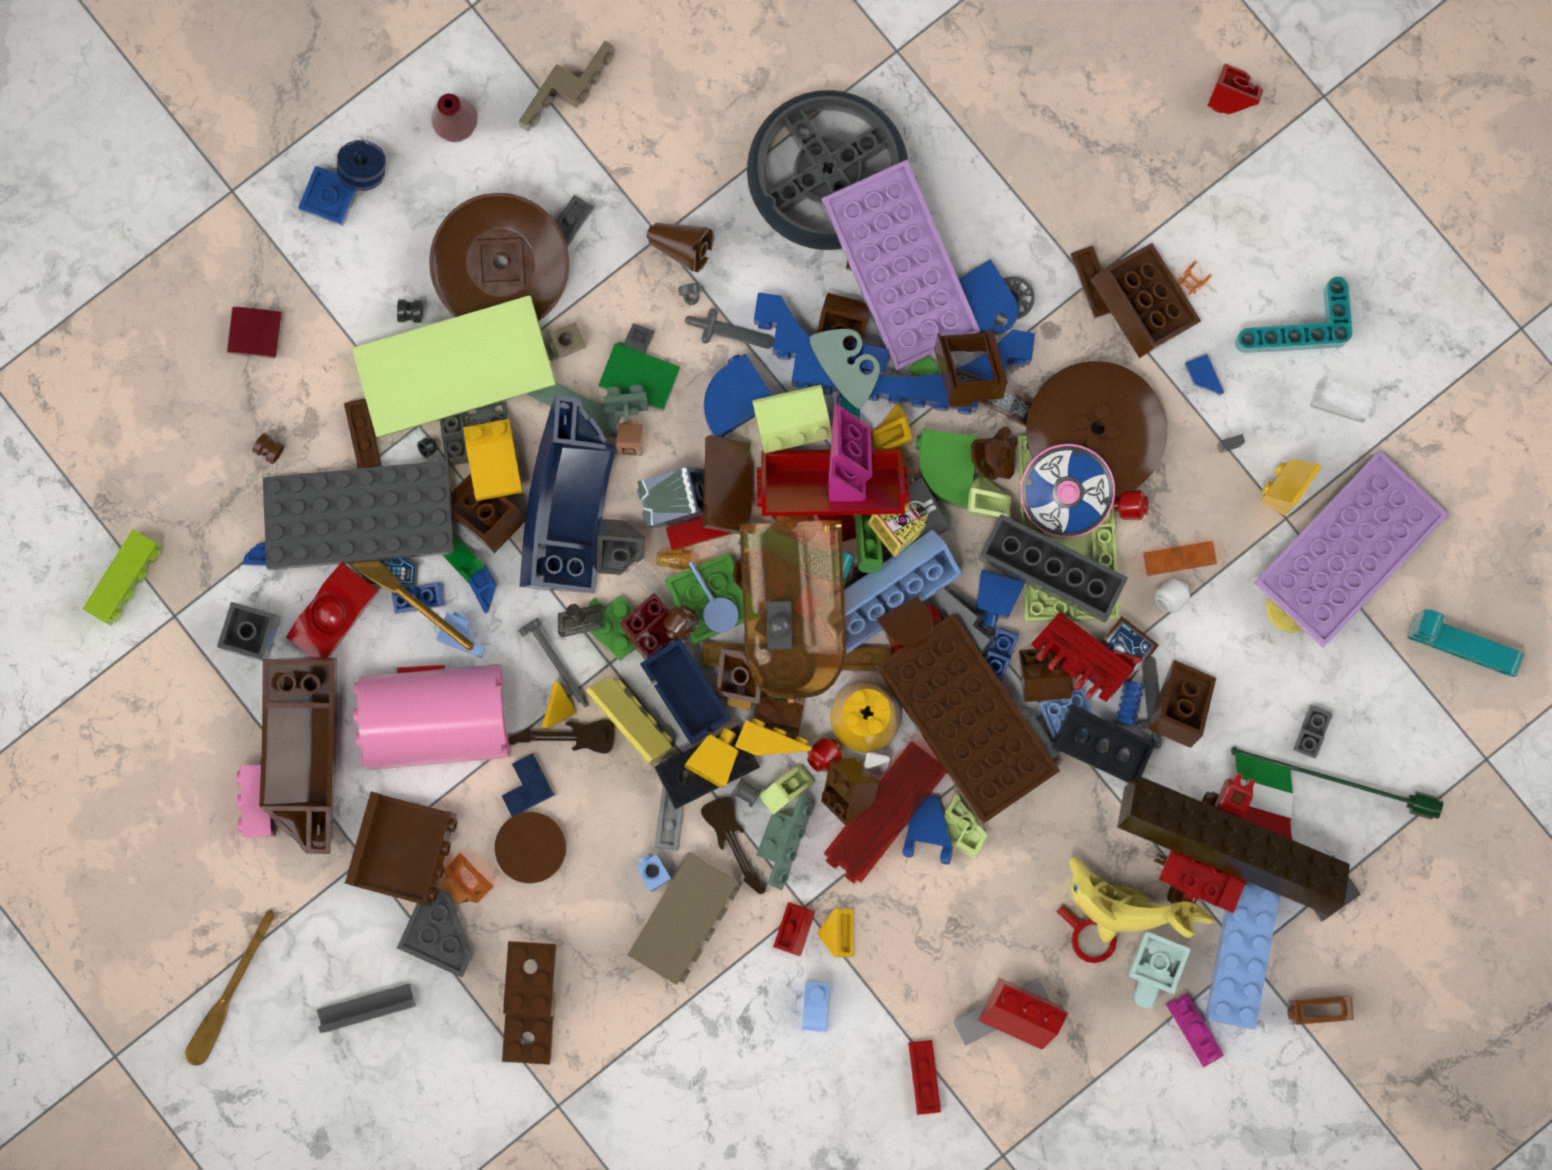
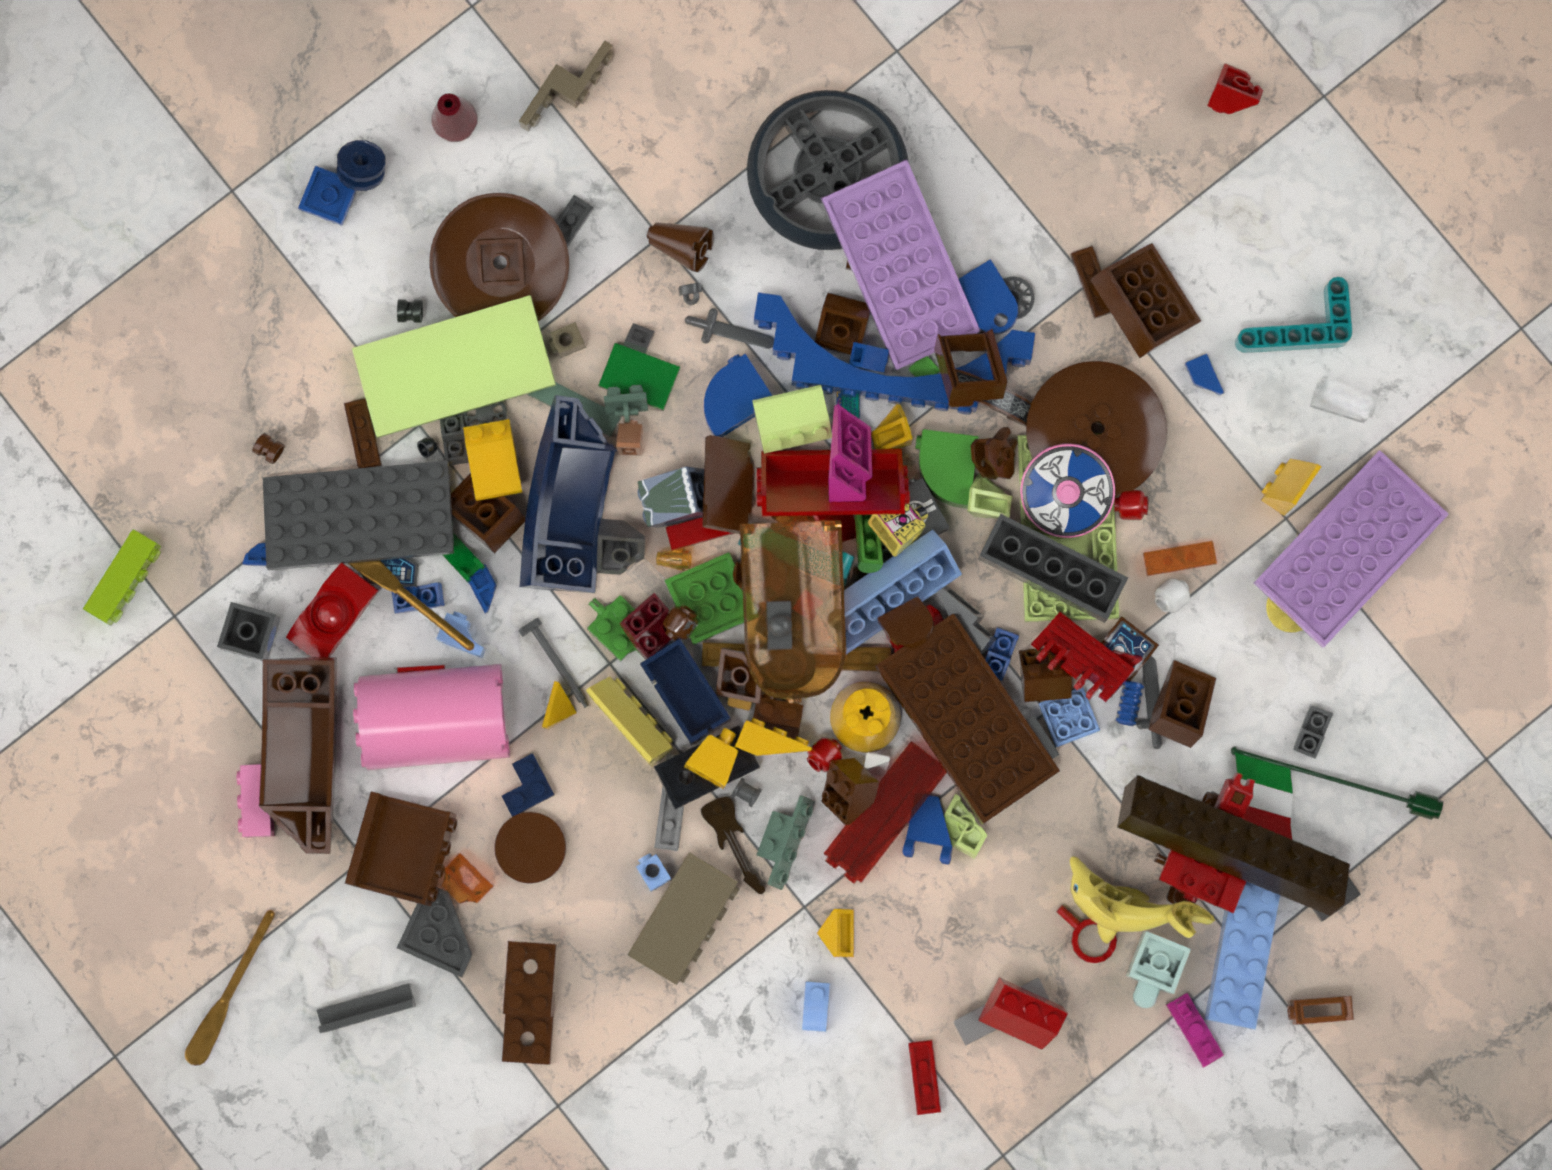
dark red slope [226,307,281,359] -> none
dark brown piece [508,720,614,754] -> none
clear smoke tile [558,603,605,638] -> none
light blue piece [689,561,738,633] -> none
yellowish green slope [759,764,815,815] -> none
red slope [773,902,815,956] -> none
sand green piece [810,329,880,409] -> none
blue torso [976,570,1025,629] -> none
black plate [1051,704,1156,783] -> none
clear orange piece [1178,260,1212,295] -> none
dark grey tile [1217,434,1245,453] -> none
teal beam [1407,609,1525,677] -> none

